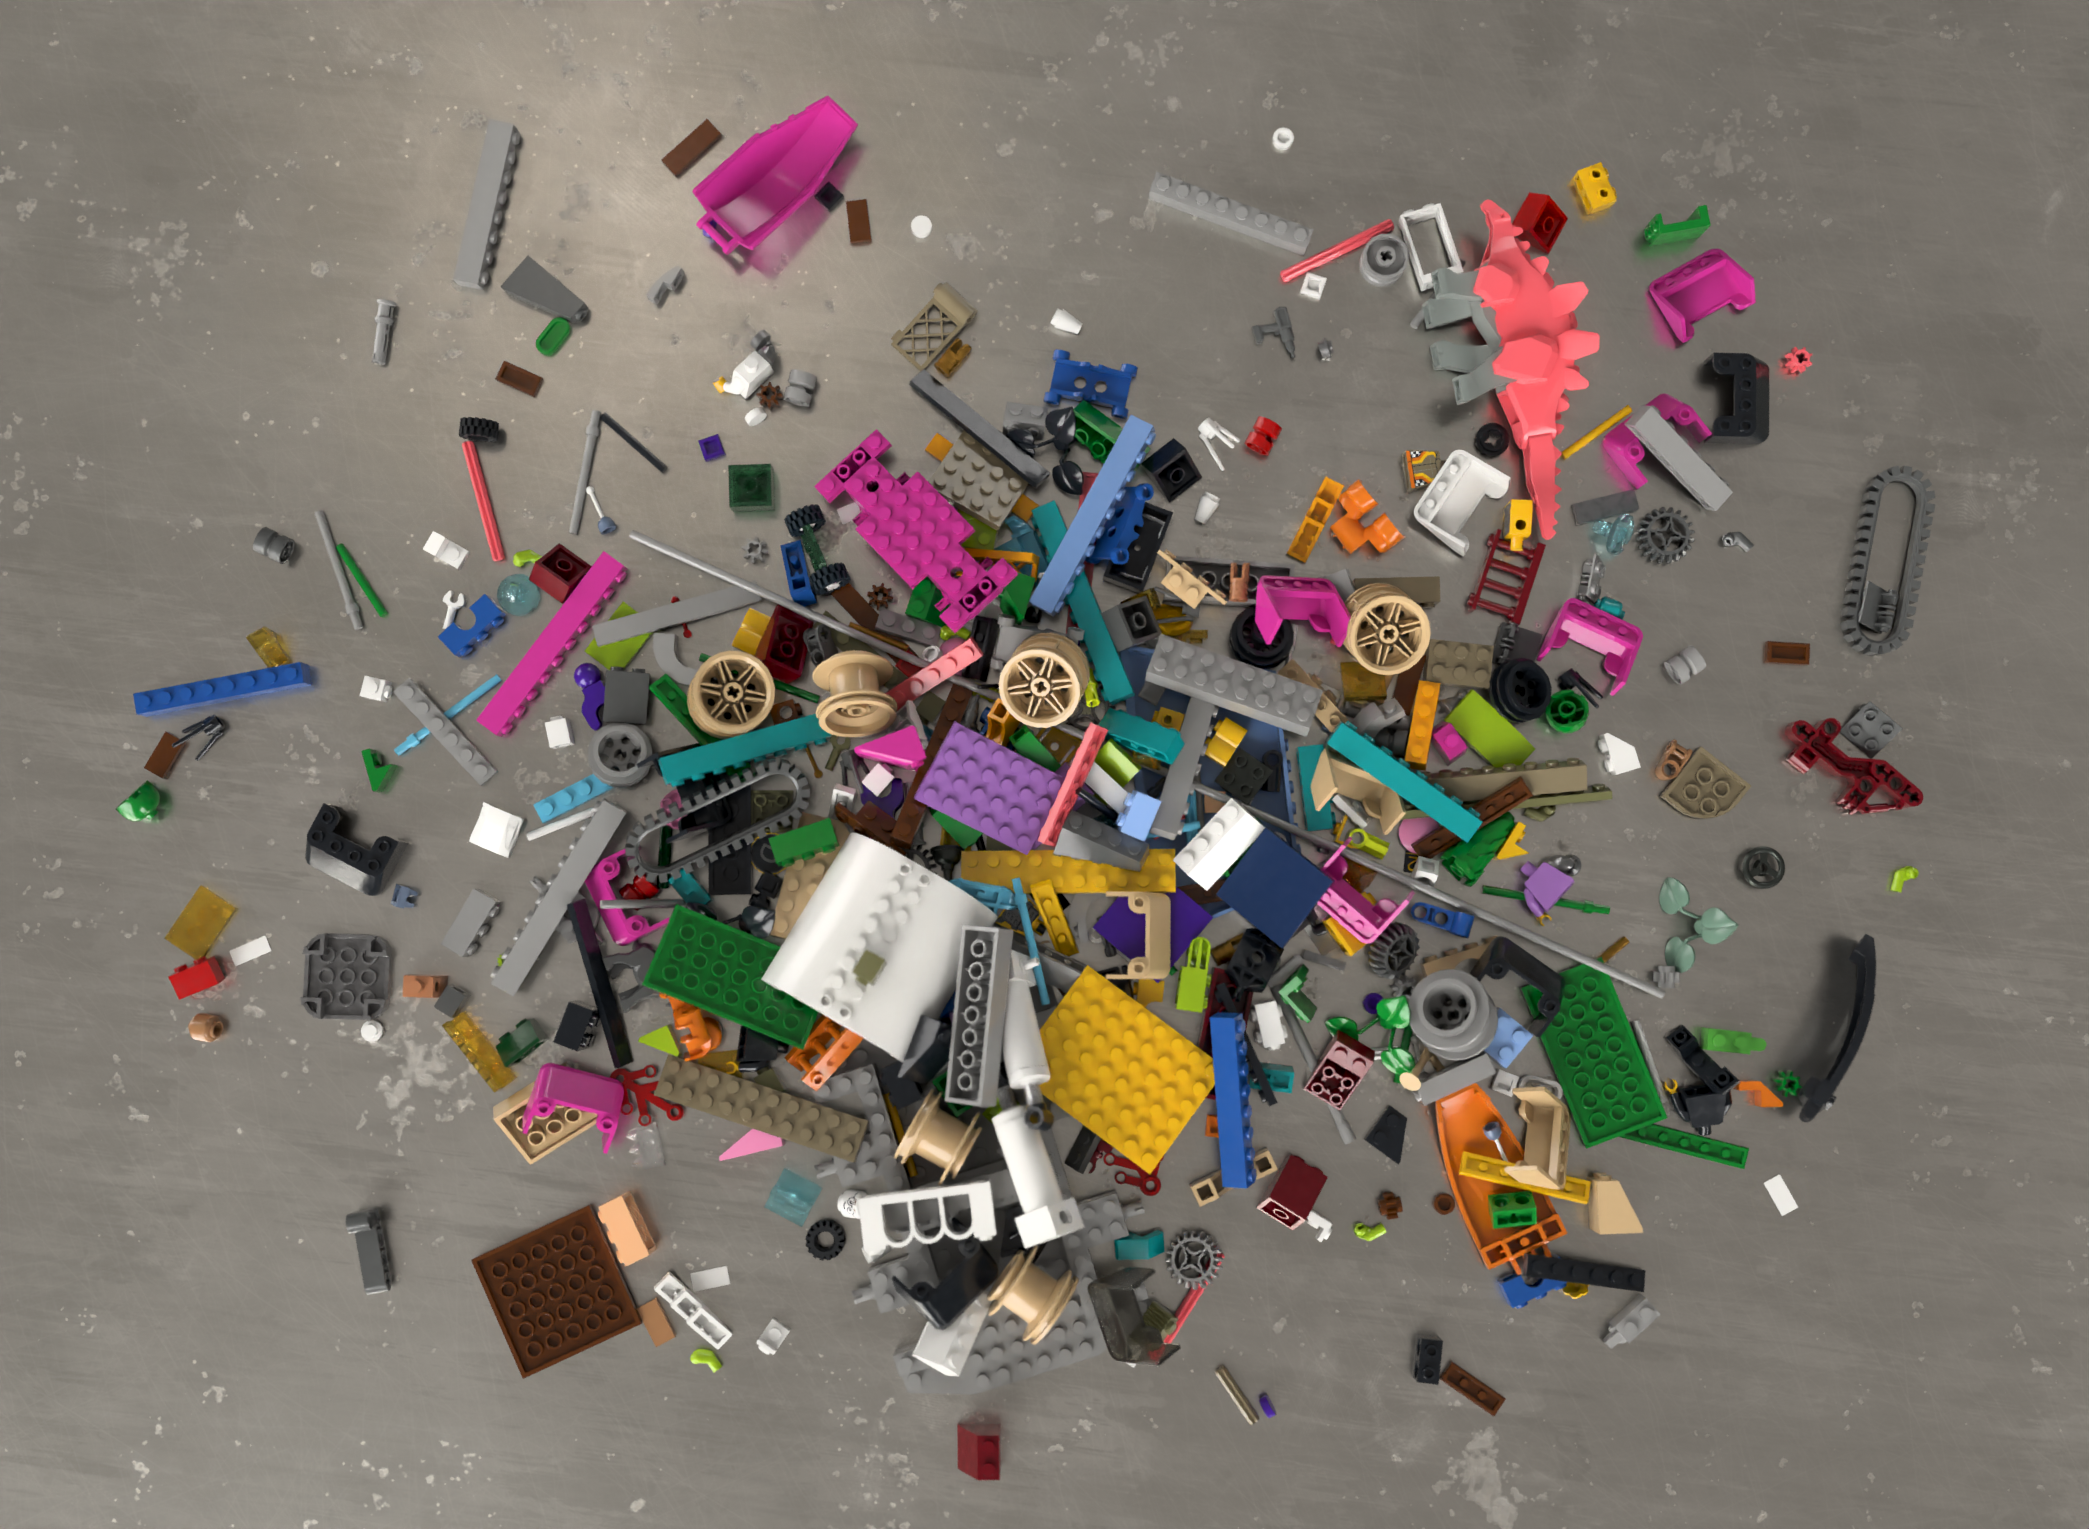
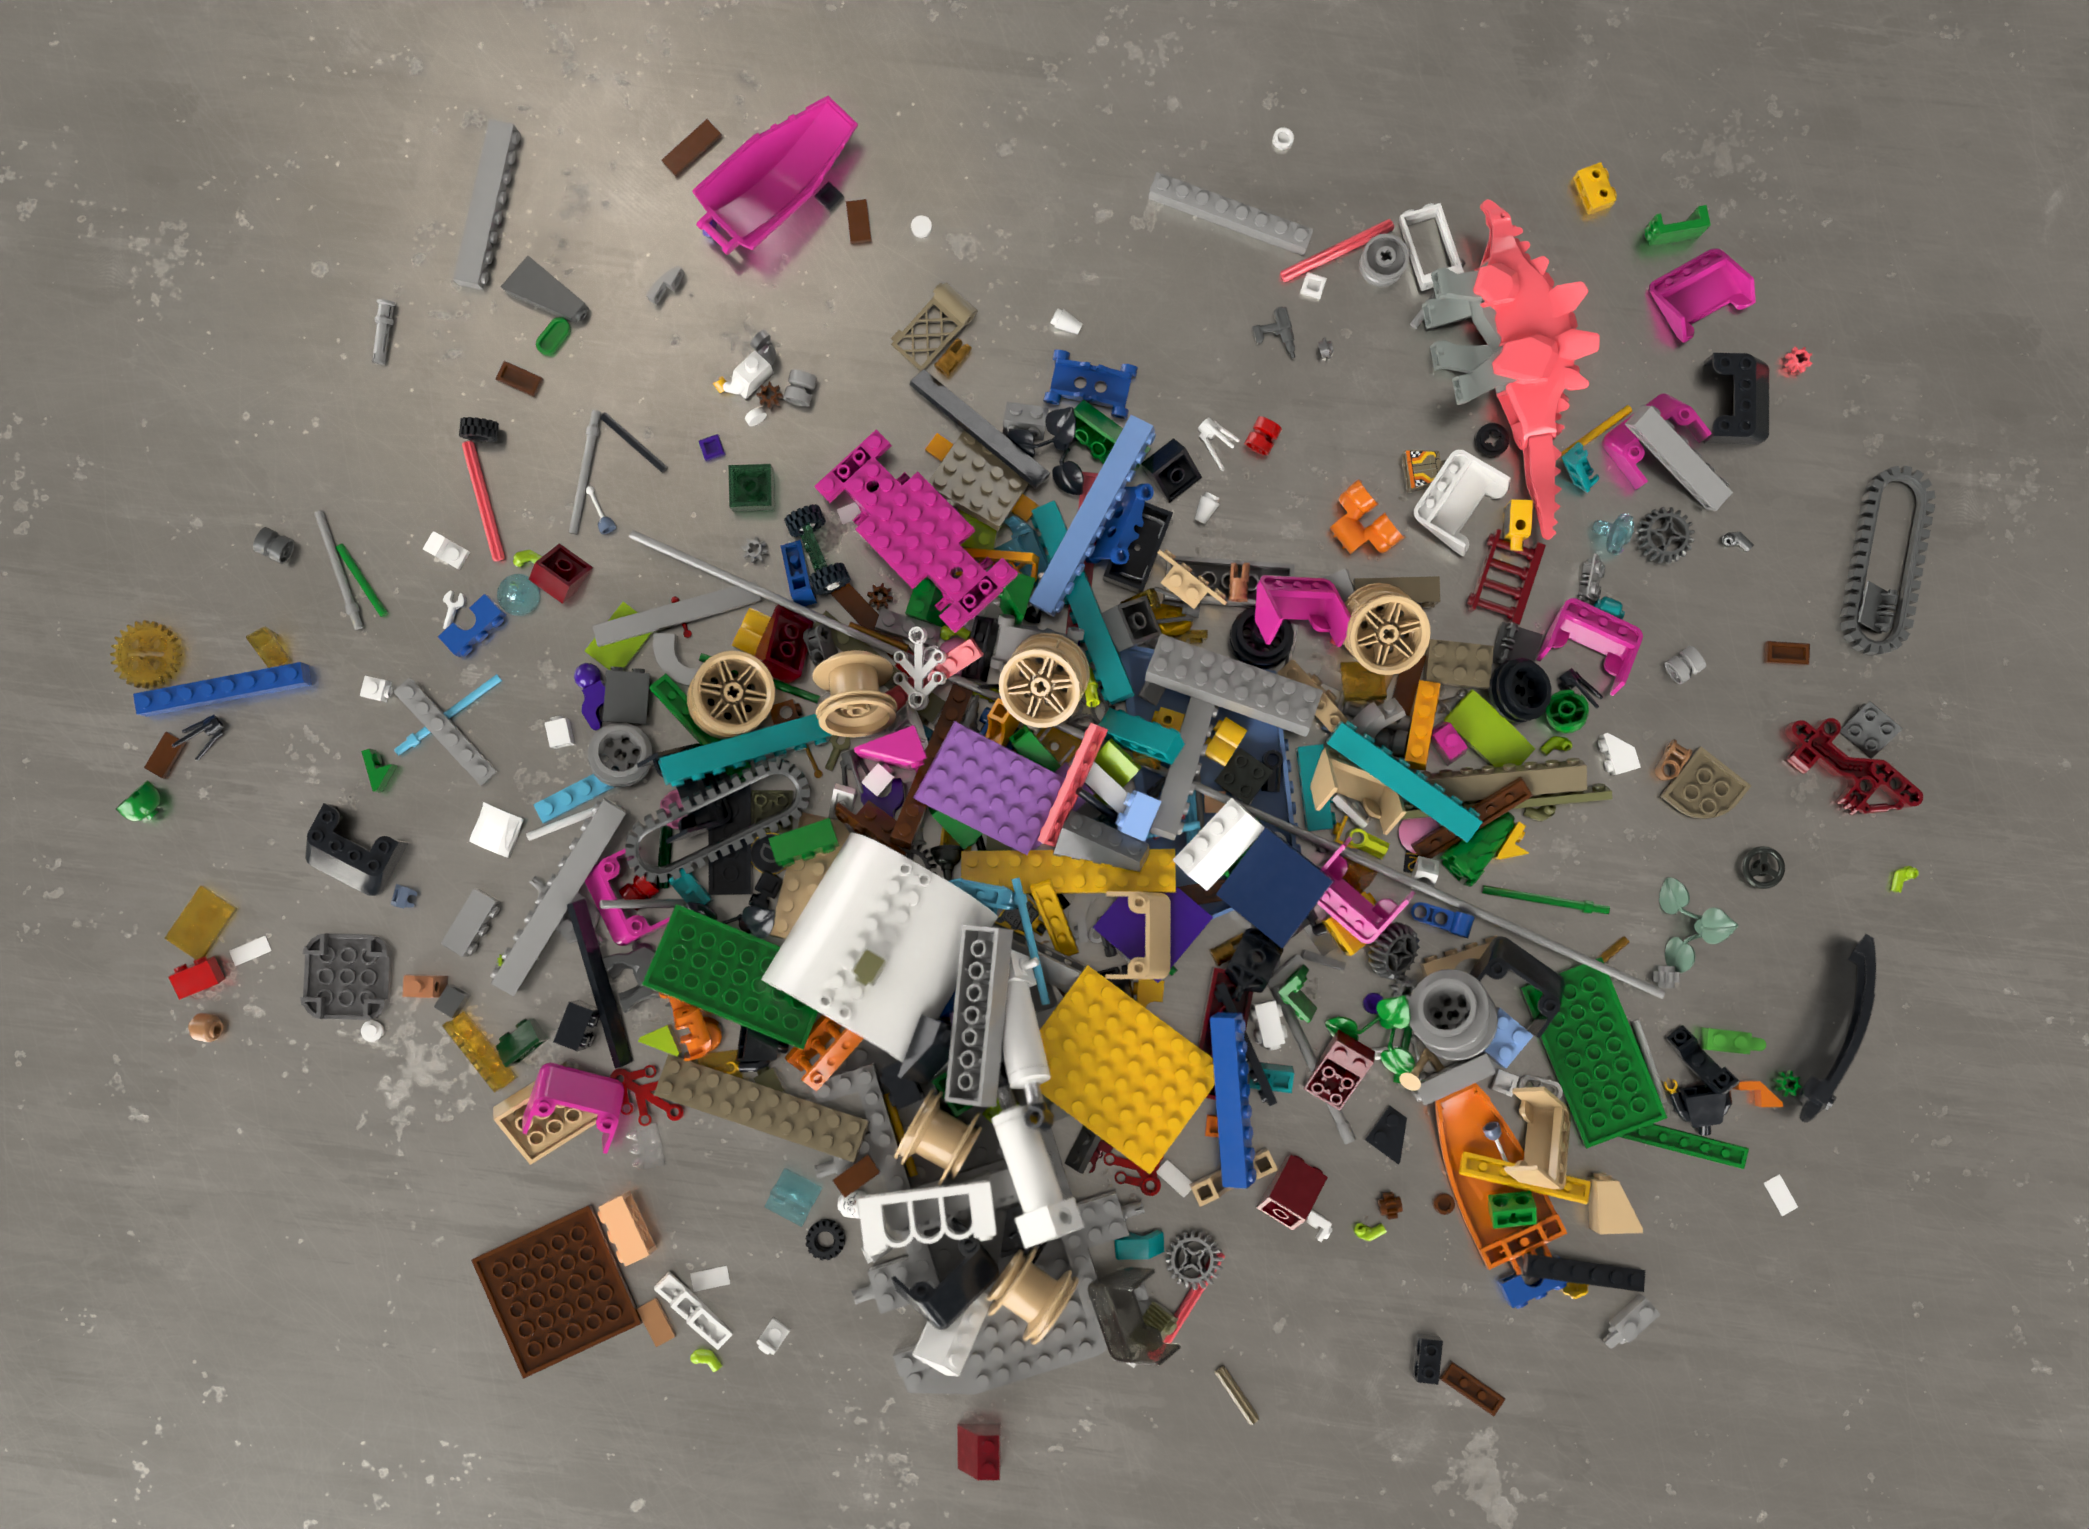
dark grey beam [346,1208,391,1295] -> none
dark pink brick [476,551,627,737] -> none
bright pink slope [719,1129,785,1161] -> none
lime brick [1174,937,1211,1013] -> none
dark purple tile [1259,1395,1277,1418] -> none
light orange slope [1287,476,1344,563] -> none
red slope [1512,192,1568,254] -> none
medium lavender torso [1520,854,1581,926] -> none
flat silver tile [1572,489,1639,525] -> none
none -> clear yellow gear [110,620,182,689]
none -> reddish brown tile [832,1154,881,1198]
none -> white plant [893,627,947,710]
none -> white sticker [1156,1160,1193,1197]
none -> lime arm [1539,736,1572,756]
none -> teal hinge [1561,442,1599,493]

